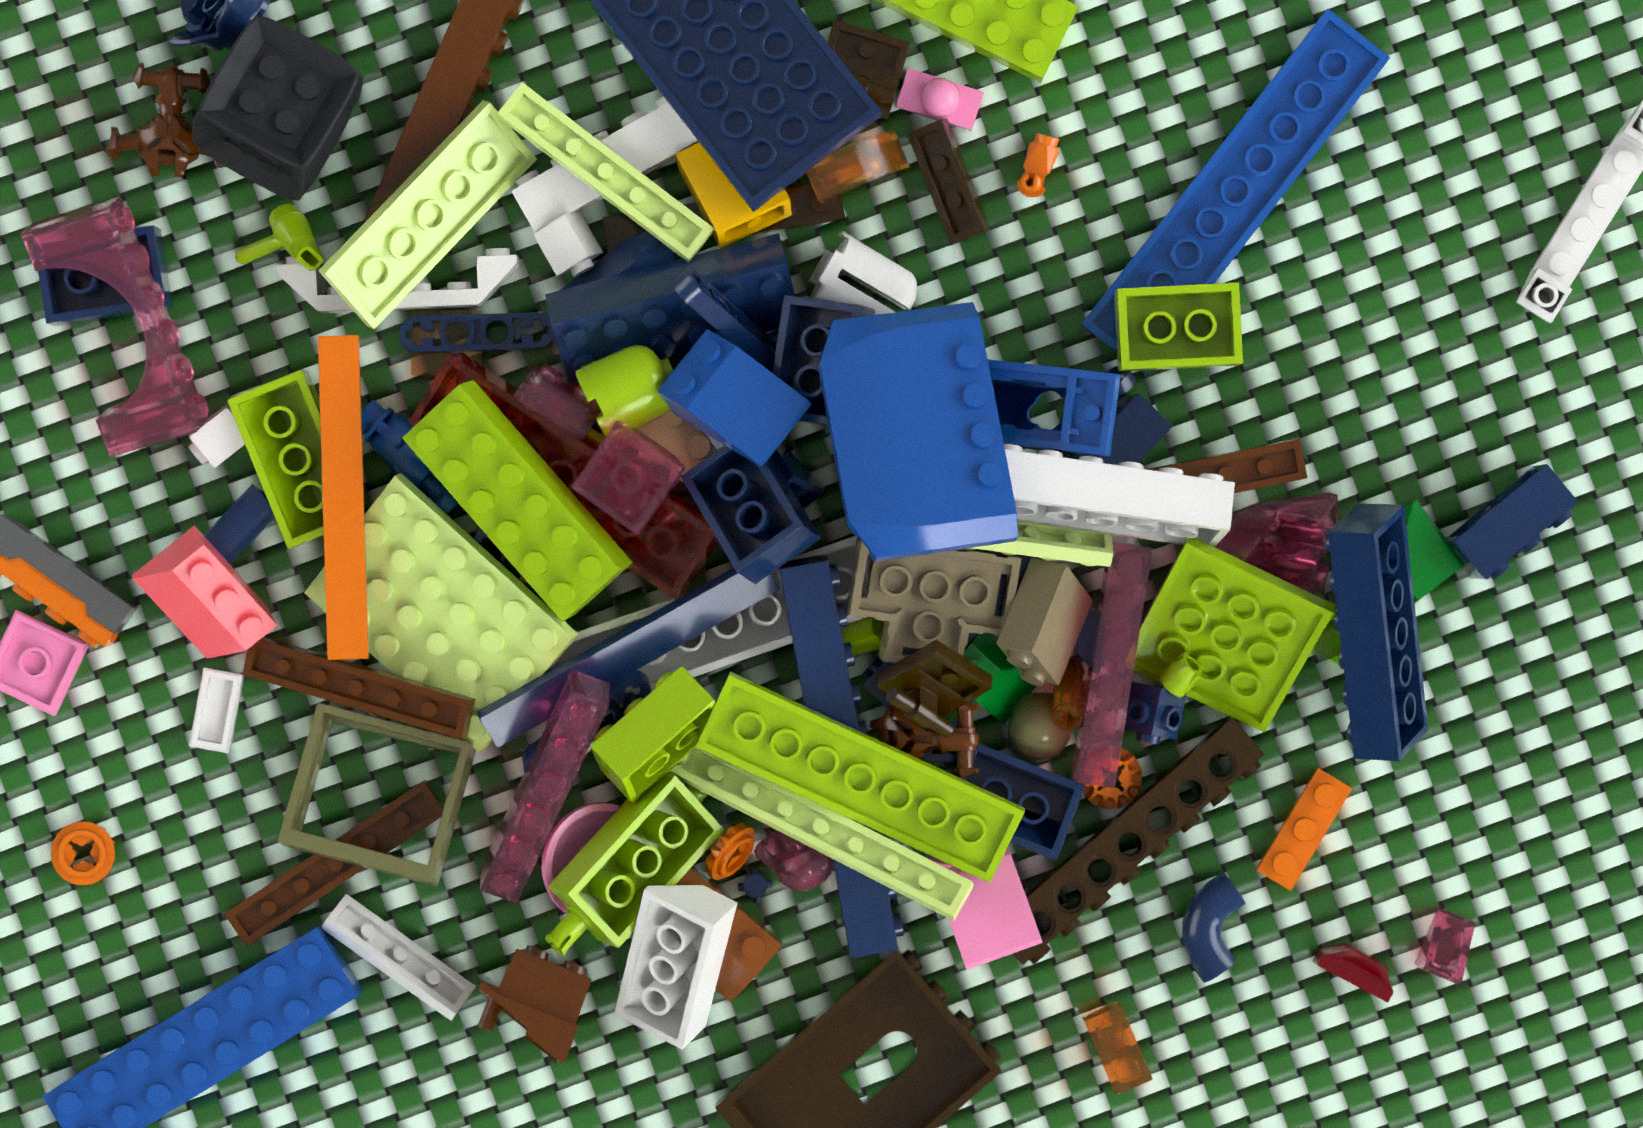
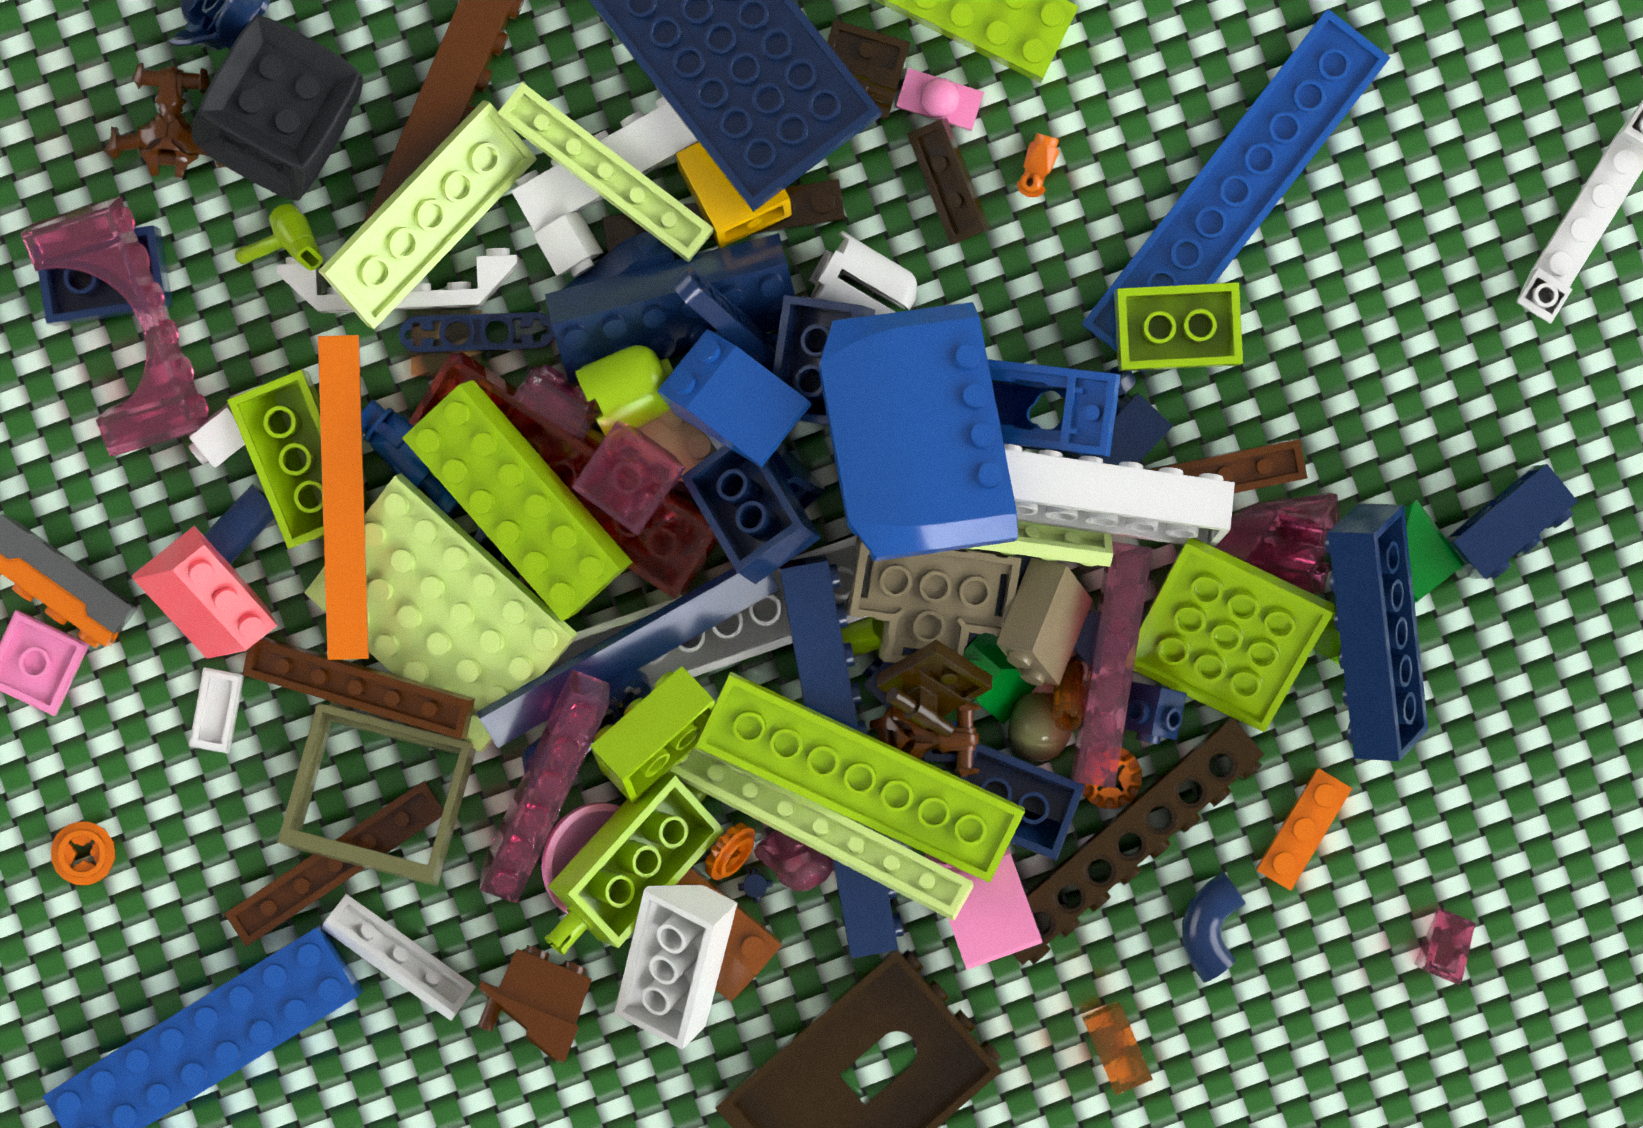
clear orange brick [807,131,910,201] -> none
lime hose [1160,652,1204,697] -> none
dark red slope [1313,943,1394,1003] -> none

